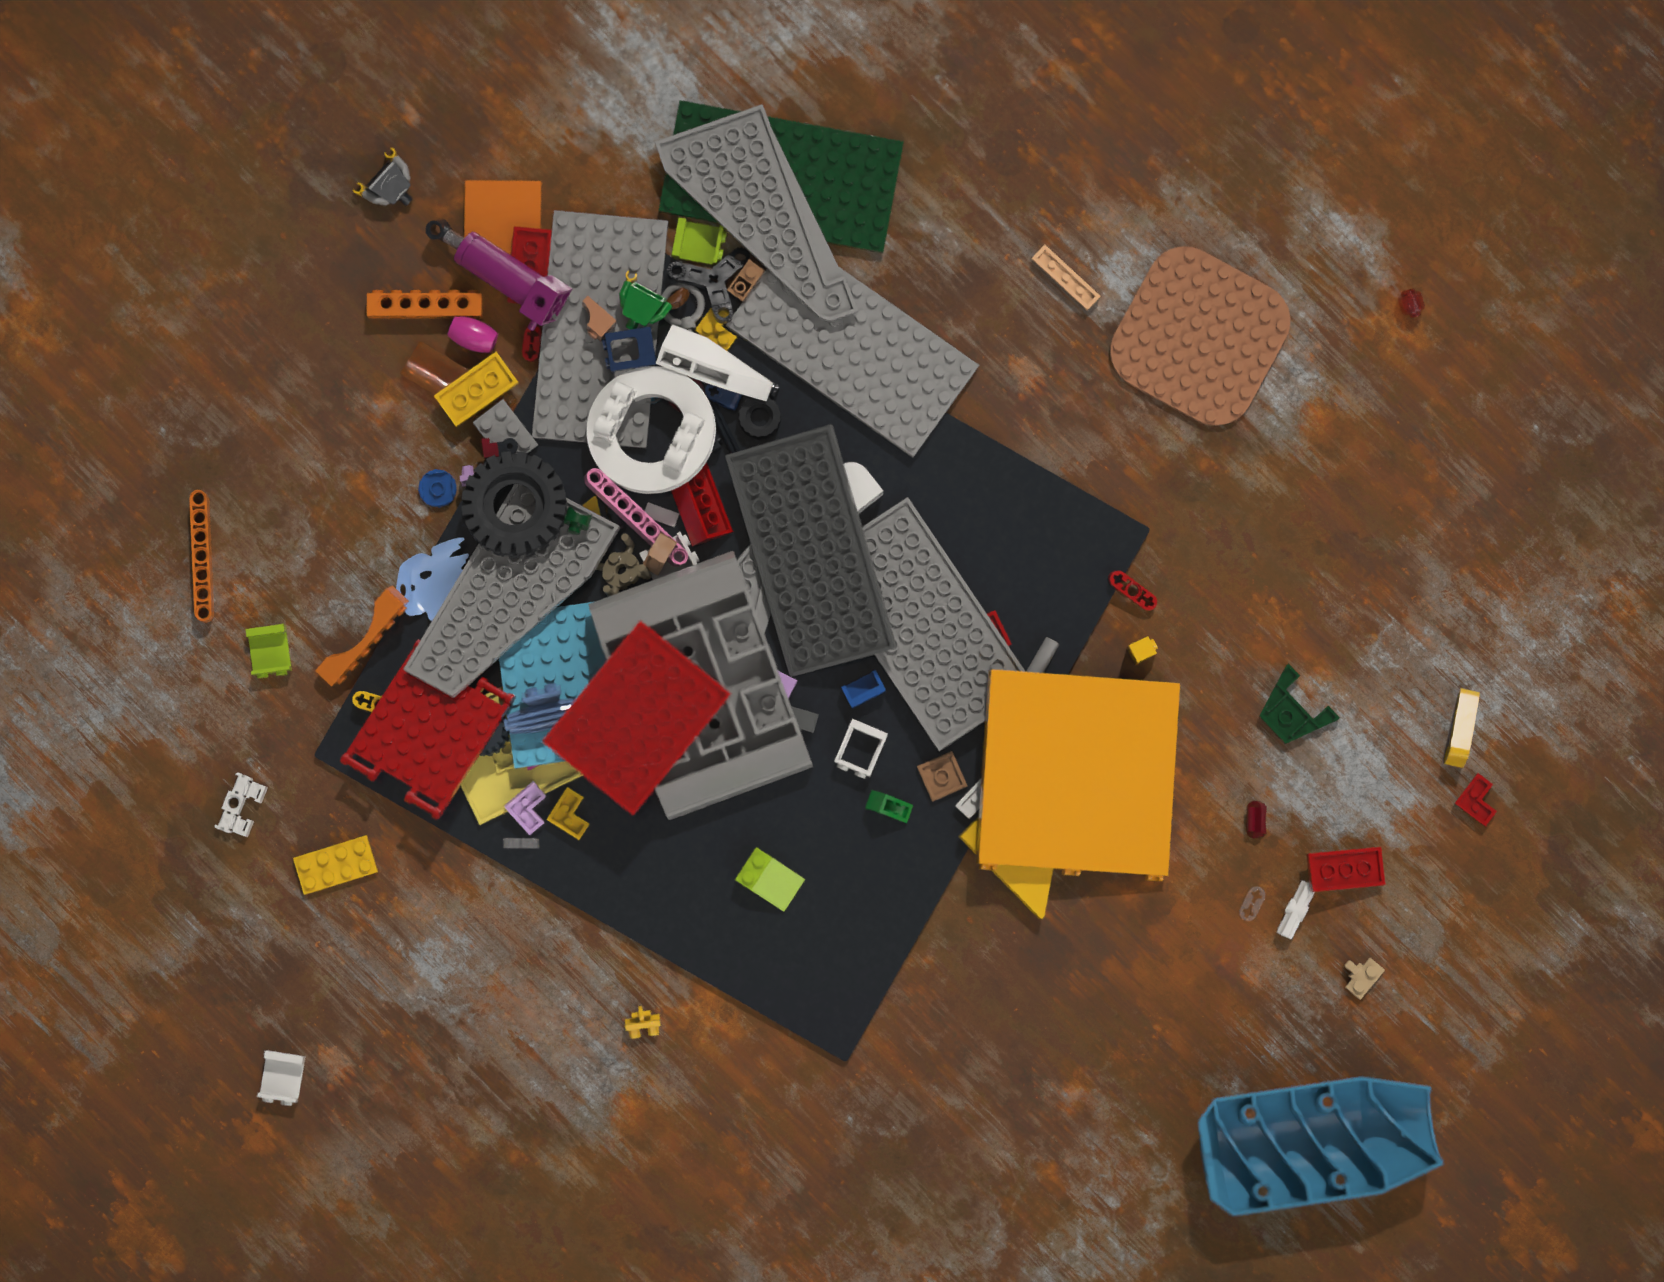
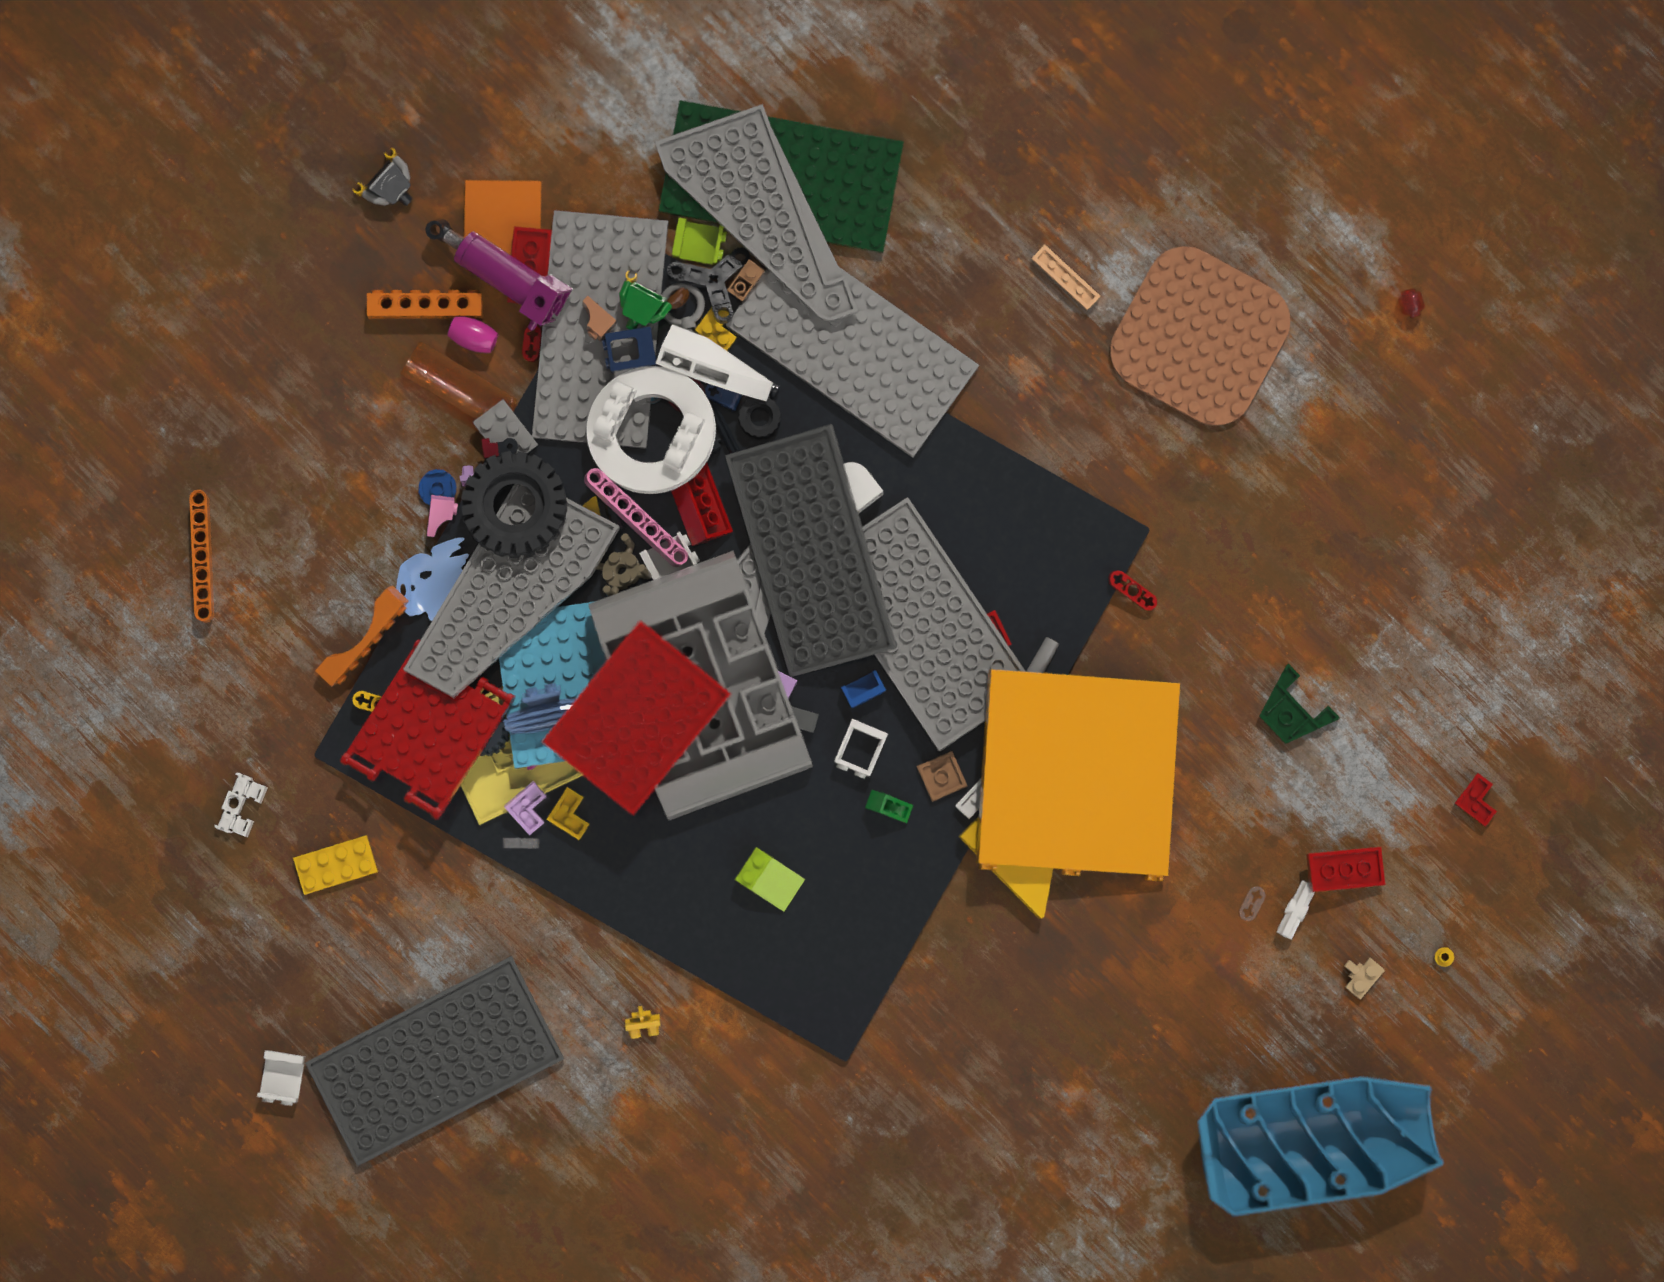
lime panel [245,624,292,679] -> none
yellow plate [434,352,519,427] -> none
dark green piece [564,507,592,535] -> none
medium nougat slope [643,533,677,576] -> none
white sticker [645,503,679,527] -> none
yellow slope [1127,636,1158,665] -> none
dark red piece [1246,801,1267,839] -> none
beam [1444,688,1480,768] -> none
none -> dark grey plate [305,956,564,1166]
none -> bright pink arch [427,495,458,537]
none -> yellow plate [1435,947,1454,967]

